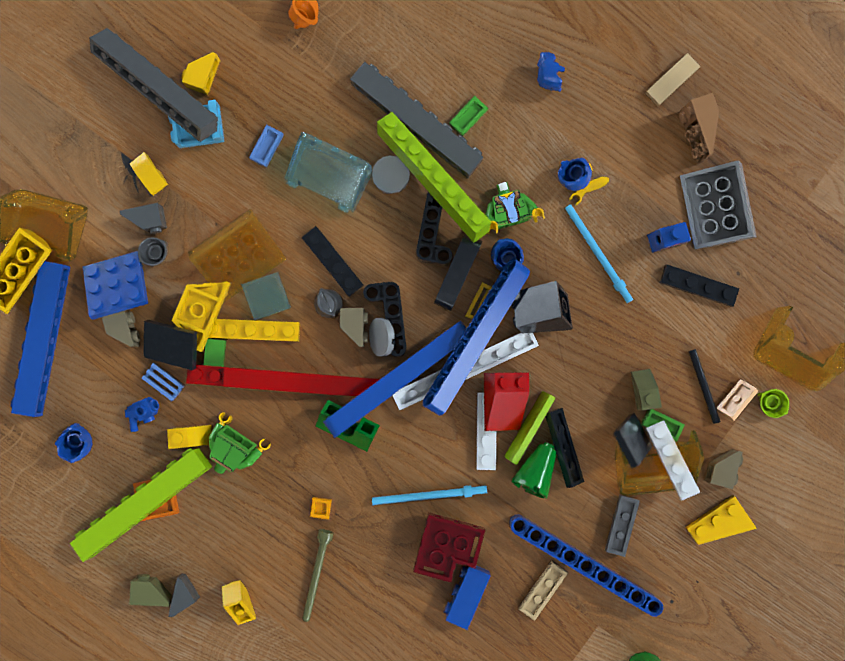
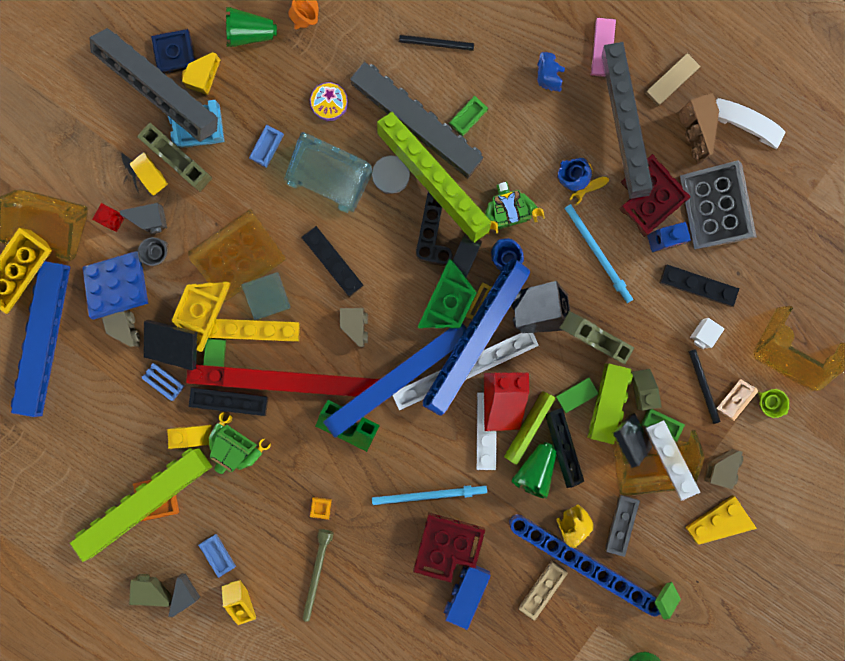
blue hair [55,423,93,463] -> none
blue piece [125,397,159,432] -> none
flat silver hat [314,288,343,318] -> none
black beam [363,282,407,357] -> none
light grey tile [369,318,395,356] -> none
none -> red brick [92,203,125,232]
none -> olive arch [137,123,212,192]
none -> dark blue tile [151,29,195,74]
none -> black plate [188,388,269,416]
none -> medium blue tile [199,534,236,578]
none -> green cone [226,7,277,47]
none -> tile [310,82,348,121]
none -> black bar [399,35,474,51]
none -> green wing [417,259,477,329]
none -> bright green tile [555,377,599,413]
none -> yellow hair [557,504,593,548]
none -> olive arch [560,311,634,364]
none -> lime brick [587,363,633,445]
none -> bright pink tile [591,18,616,77]
none -> dark grey brick [602,42,653,199]
none -> dark red piece [619,154,691,237]
none -> bright green tile [655,582,681,620]
none -> white brick [690,318,724,349]
none -> white slope [716,98,785,149]

